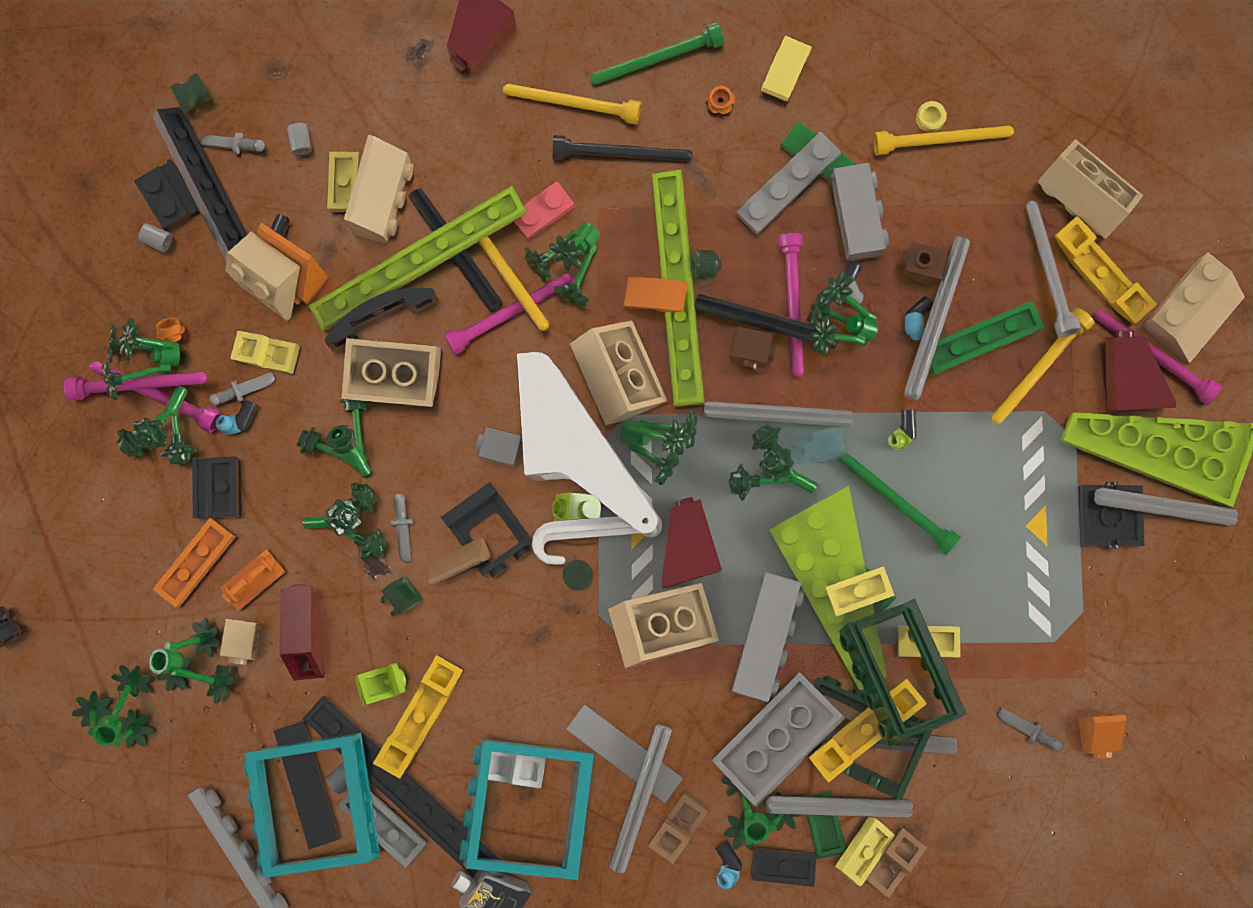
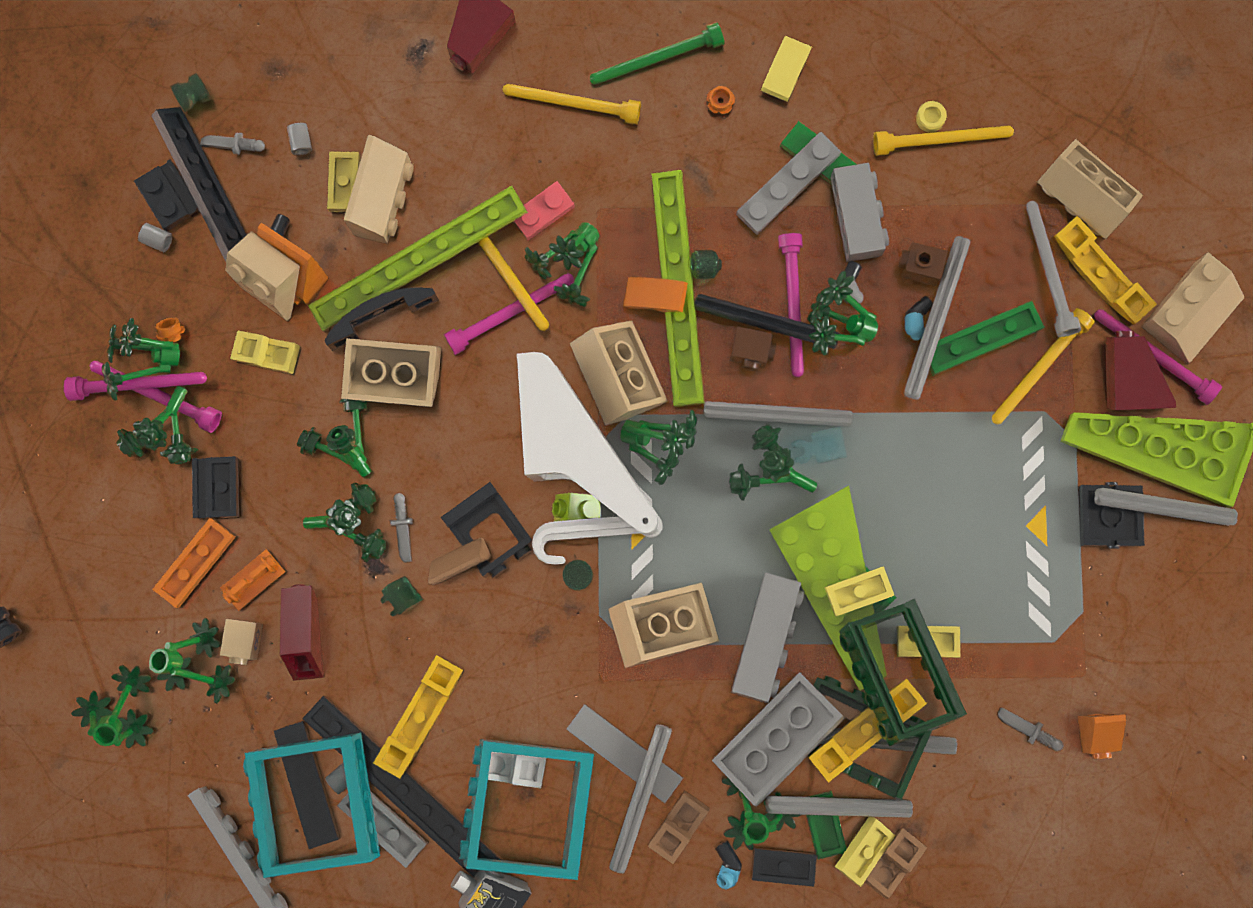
light grey piece [209,372,275,406] -> none
arm [216,399,258,435] -> none
lime bracket [354,663,406,706] -> none
black axle [409,188,502,311] -> none
light grey brick [475,427,523,469] -> none
black piece [552,135,693,161] -> none
dark red slope [661,497,722,589] -> none
green piece [838,452,961,556] -> none
arm [888,409,917,451] -> none

